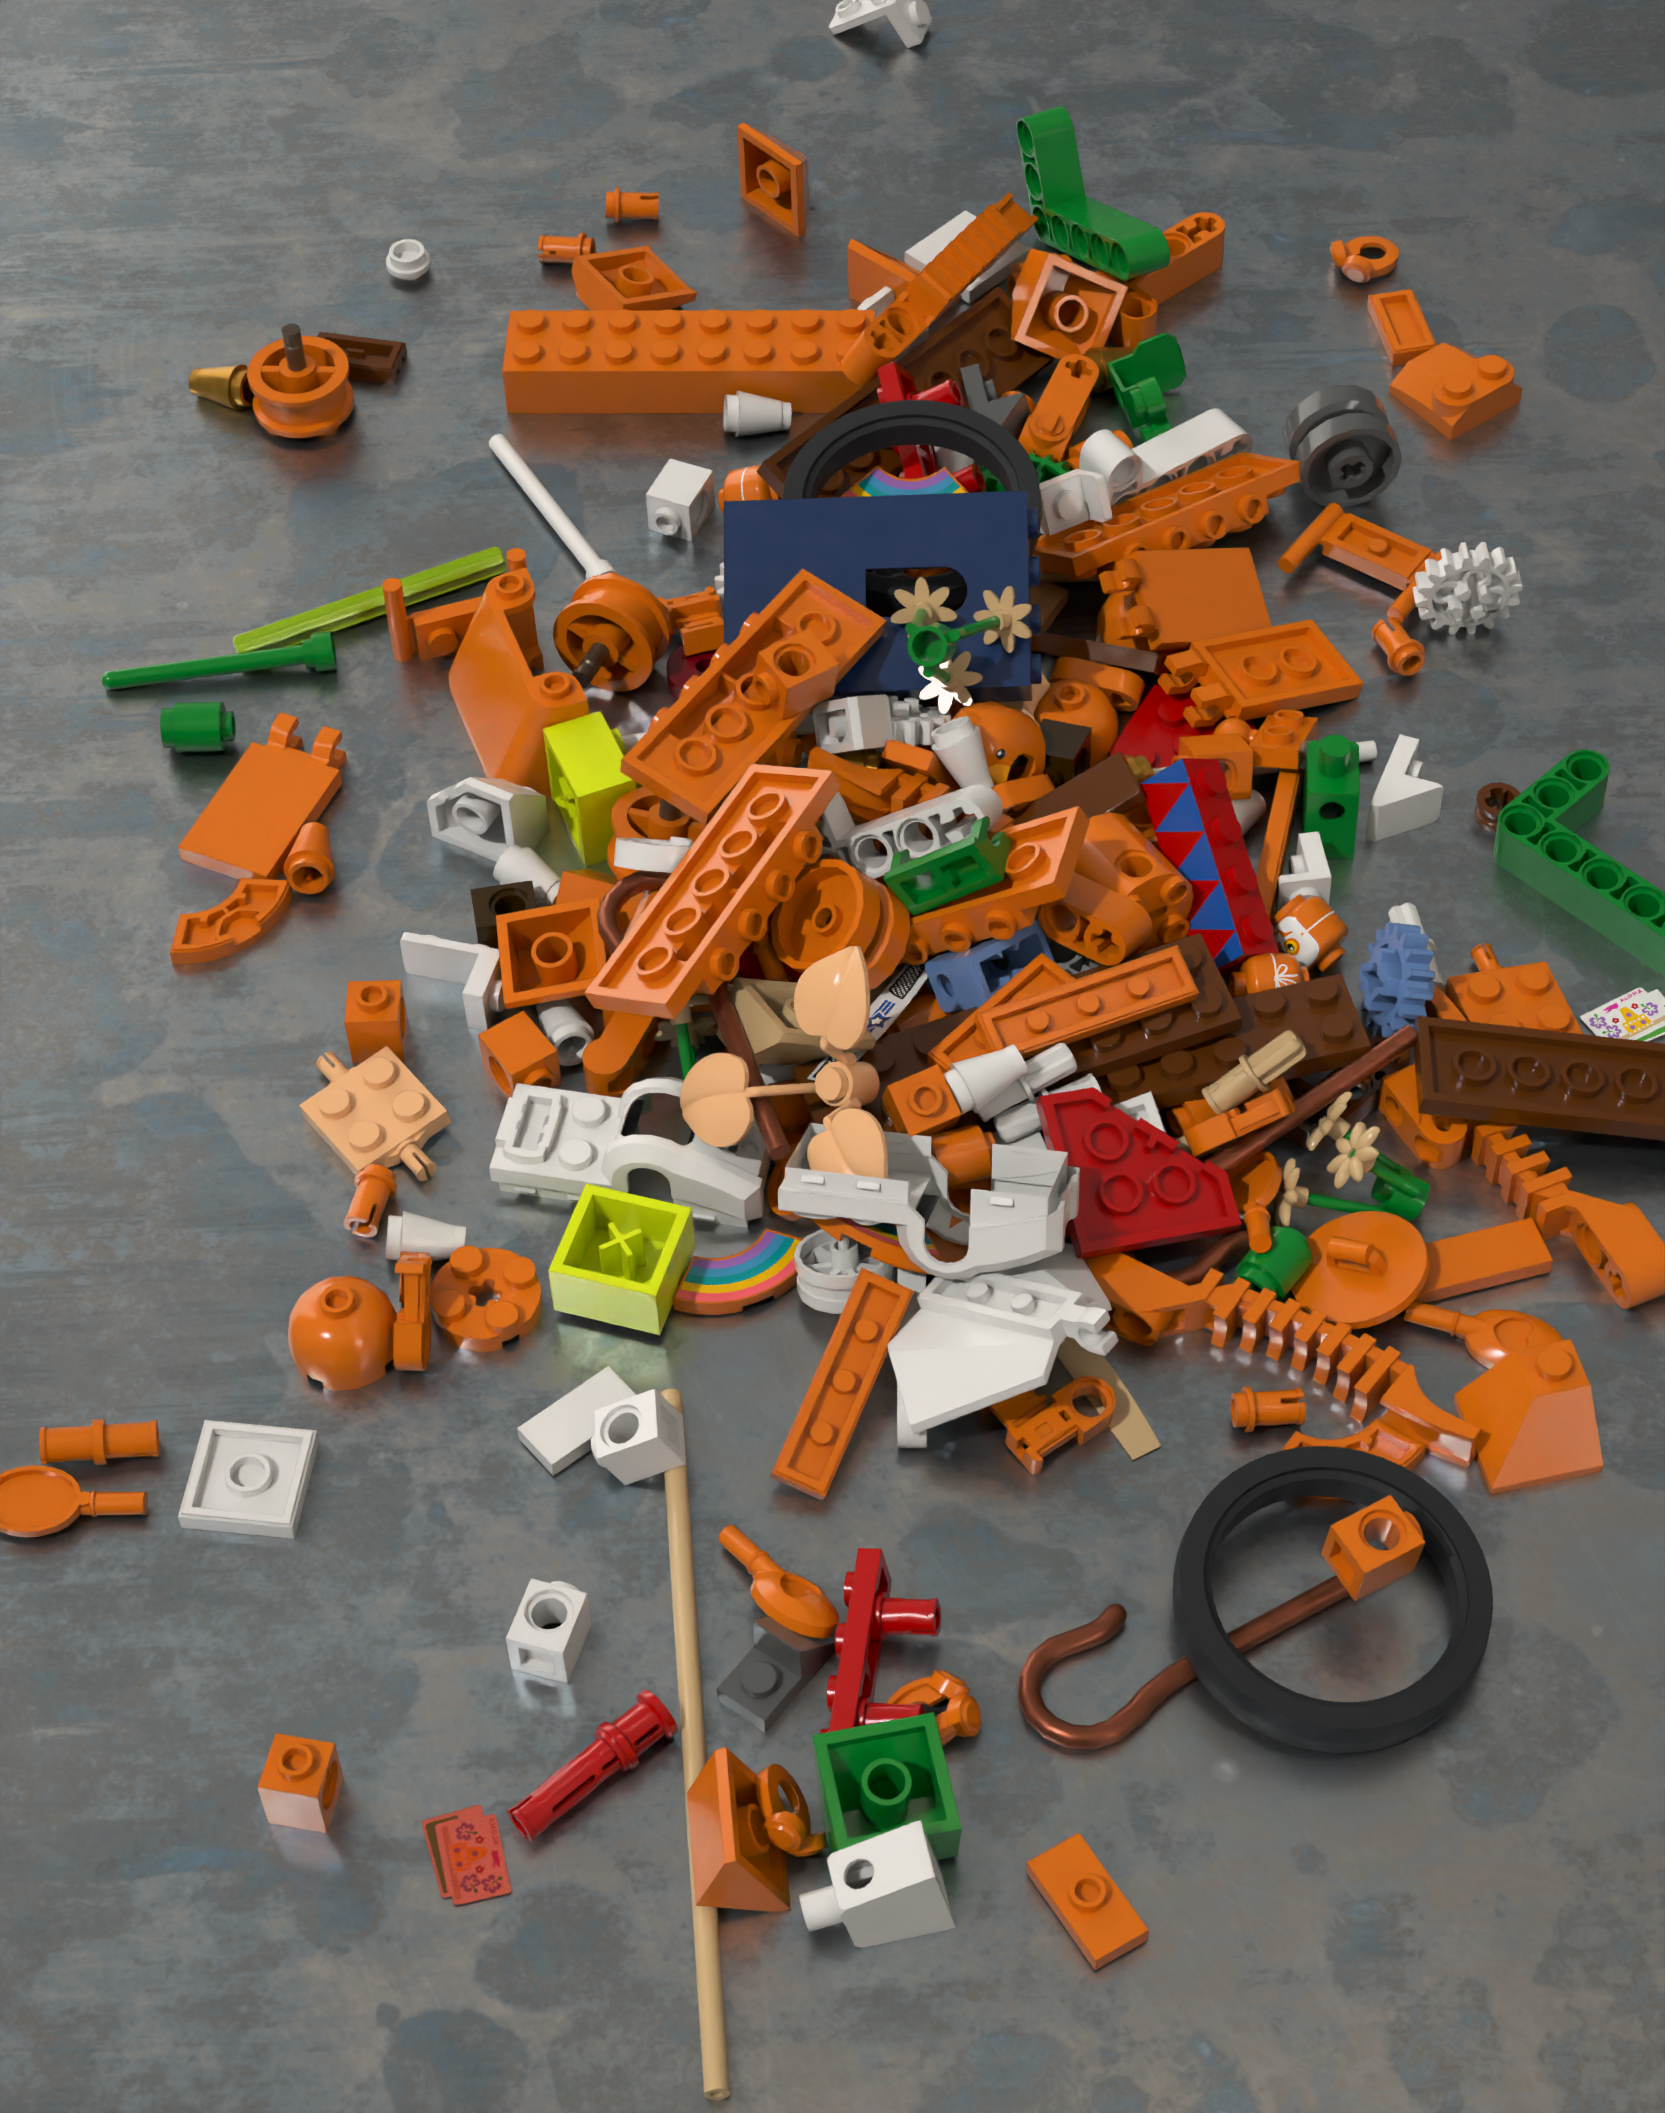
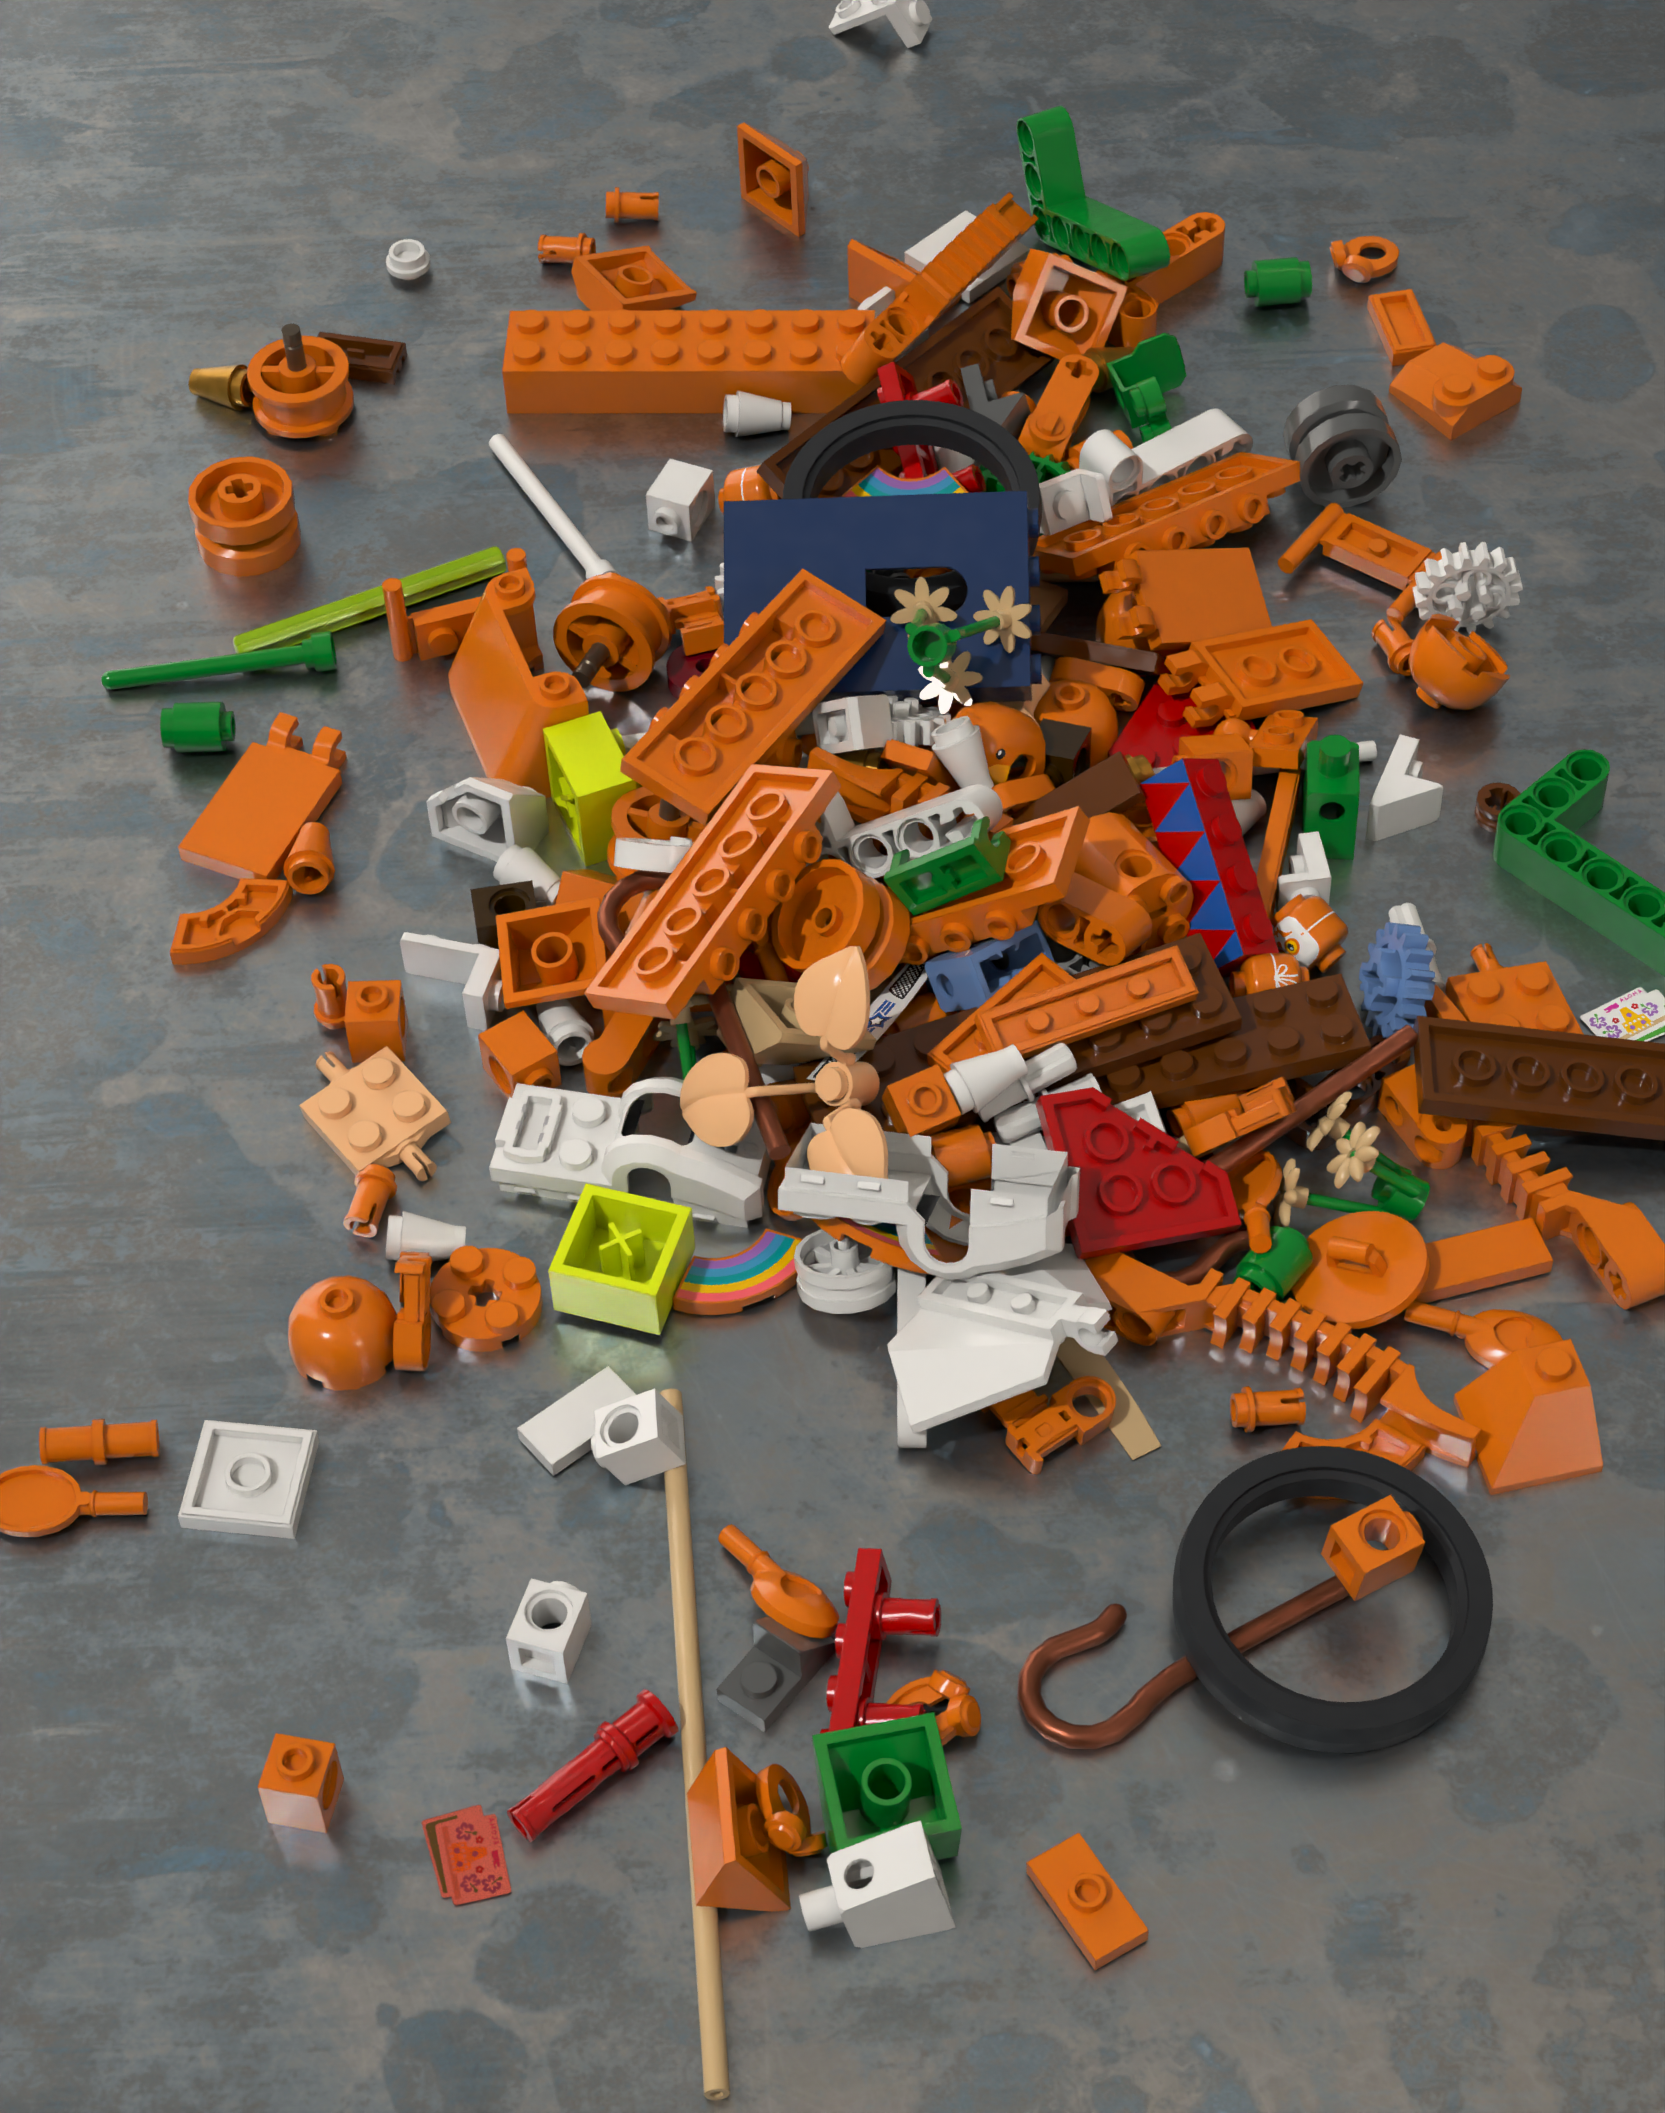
orange brick [752,628,840,721] -> none
orange tile [770,1268,914,1501] -> none
tan axle [1202,1030,1307,1115] -> none
none -> orange wheel [188,456,301,577]
none -> orange pin [311,964,347,1029]
none -> green brick [1244,257,1312,306]
none -> orange cylinder [1408,613,1510,710]

